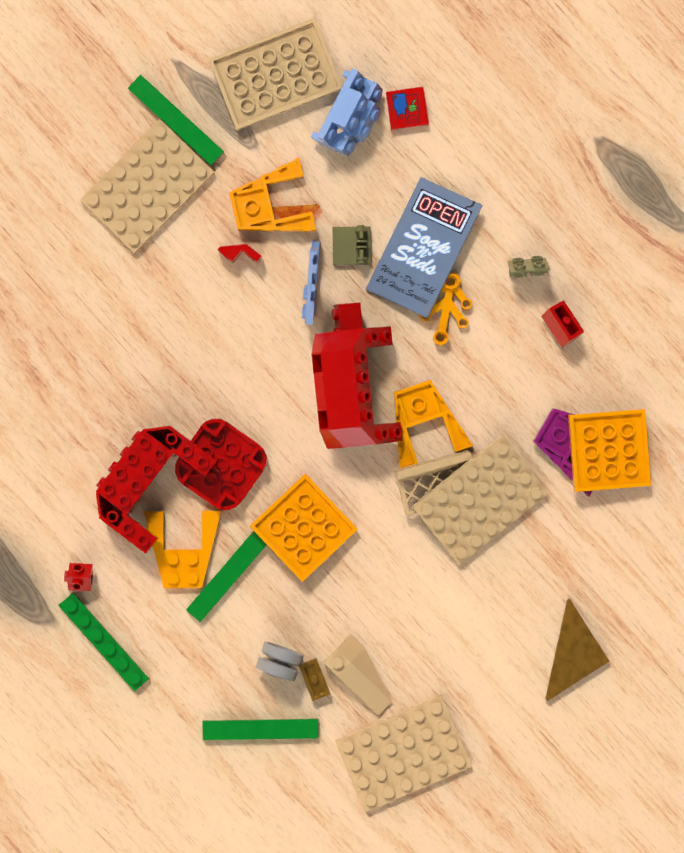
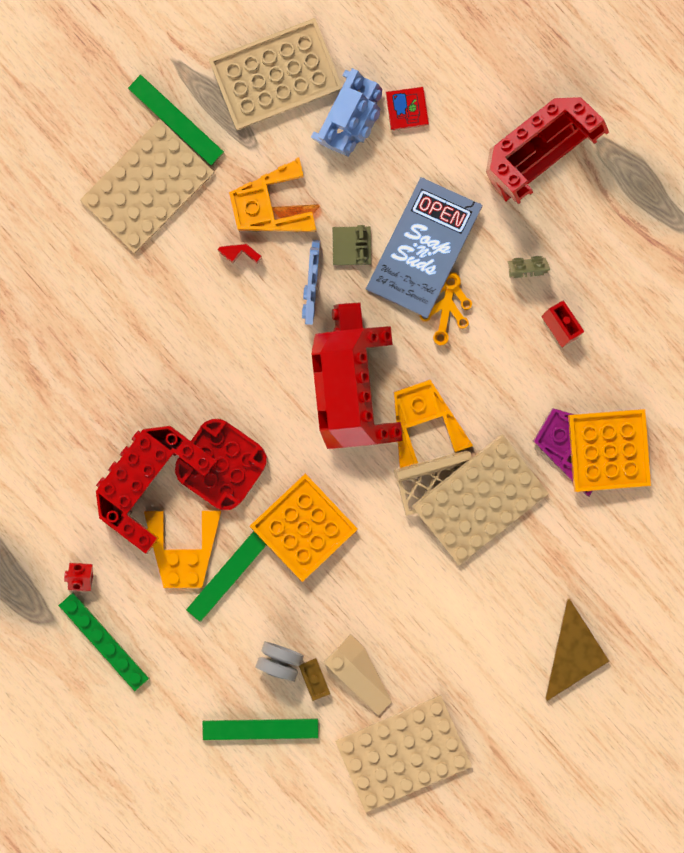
none -> red wedge [486,97,609,204]

